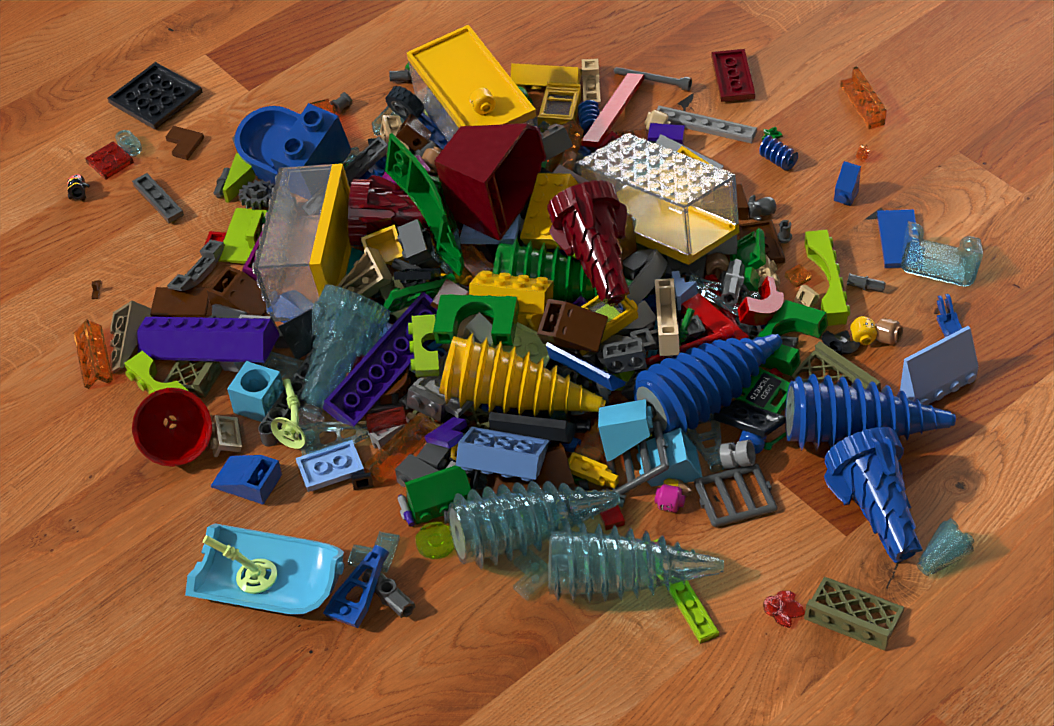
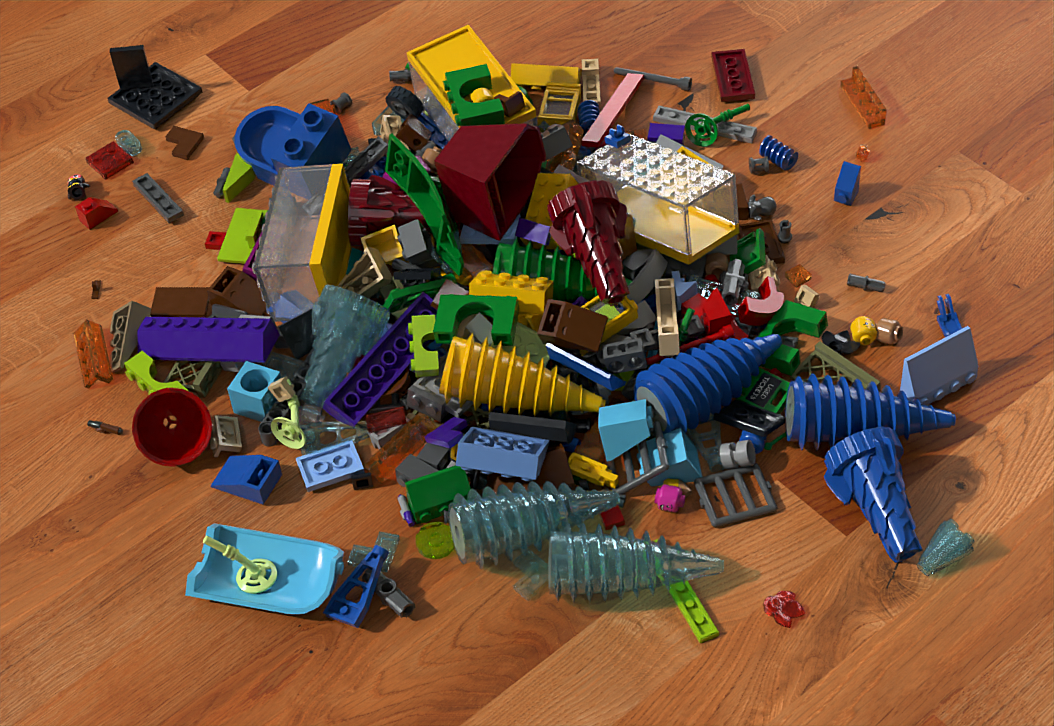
dark grey slope [167,240,225,291] -> none
dark grey gear [238,179,277,210] -> none
tan head [644,109,671,131] -> none
green tile [743,267,760,293] -> none
green plant [762,127,783,140] -> none
lime arch [804,230,850,326] -> none
olive fence [804,576,904,651] -> none
blue tile [877,209,923,268] -> none
clear light blue windscreen [901,221,983,286] -> none
none -> red slope [75,197,118,230]
none -> reddish brown piece [87,420,123,435]
none -> black tile [109,45,154,90]
none -> tan tile [268,376,296,402]
none -> green arch [443,64,505,126]
none -> reddish brown panel [494,91,526,117]
none -> dark purple tile [515,218,551,246]
none -> blue tile [605,125,631,148]
none -> green dish [685,104,750,147]
none -> red slope [700,288,732,334]
none -> dark grey bush [749,156,769,174]

